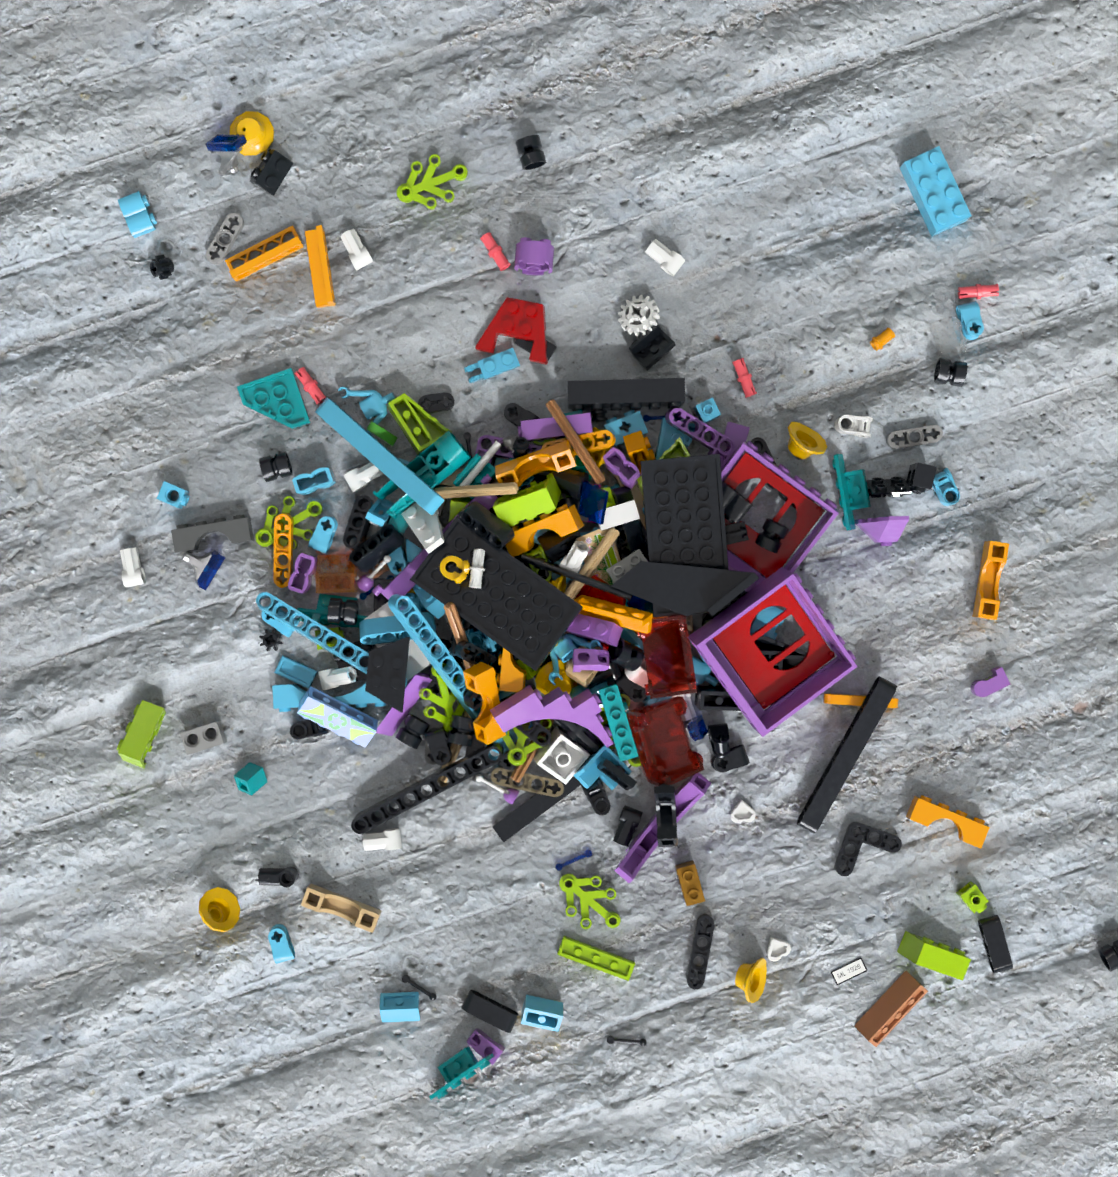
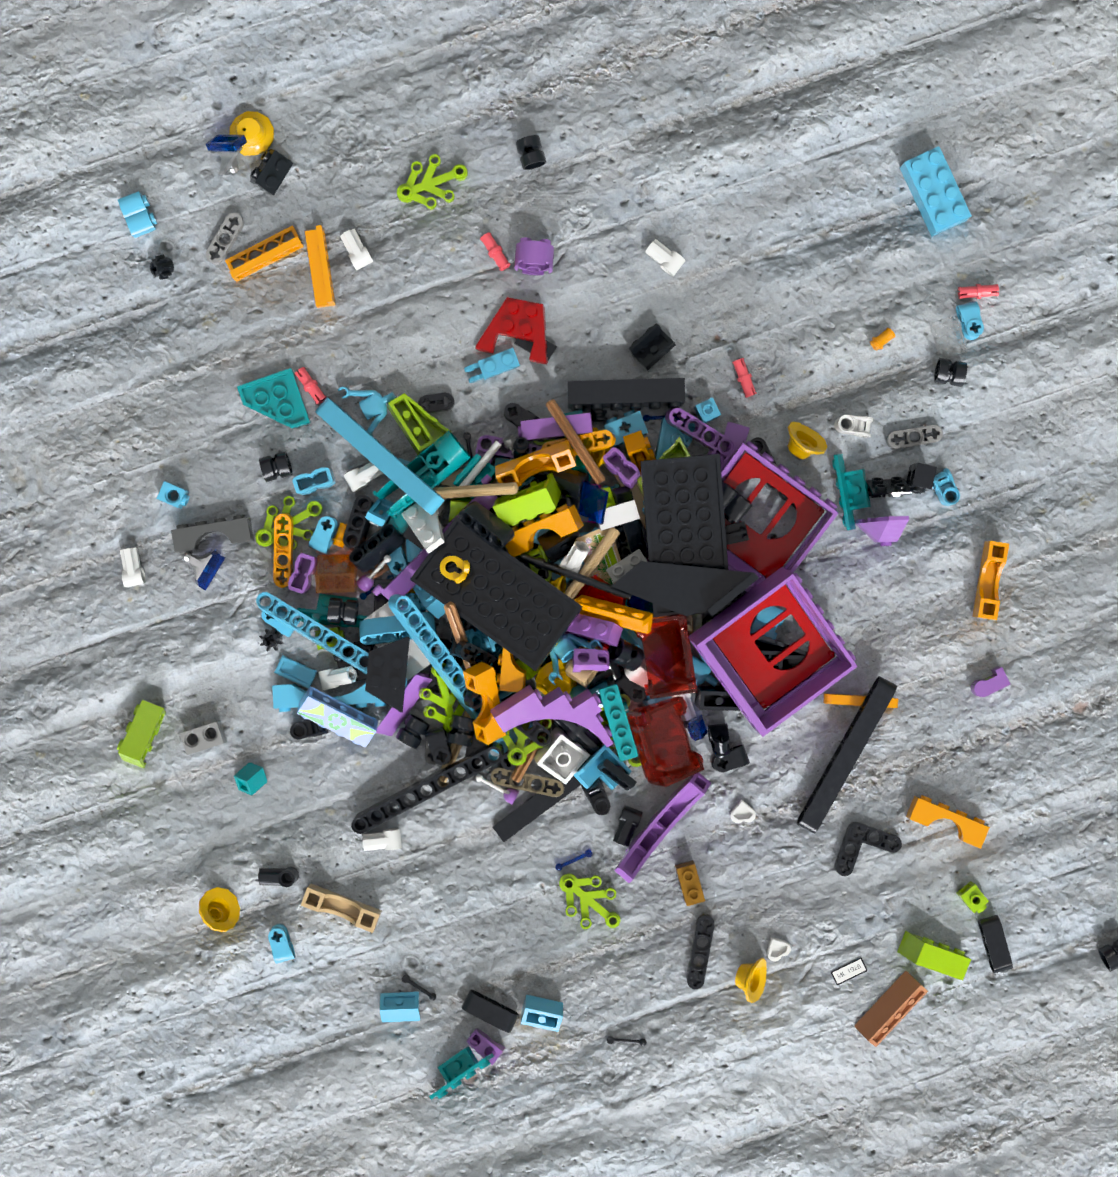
bright green beam [366,421,398,446] -> none
white axle [469,548,485,589] -> none
lime tile [557,936,635,981] -> none
white gear [618,295,660,336] -> none
black arch [654,784,678,847] -> none
black wheel [755,518,789,553] -> none
none -> light orange pin [332,522,347,548]

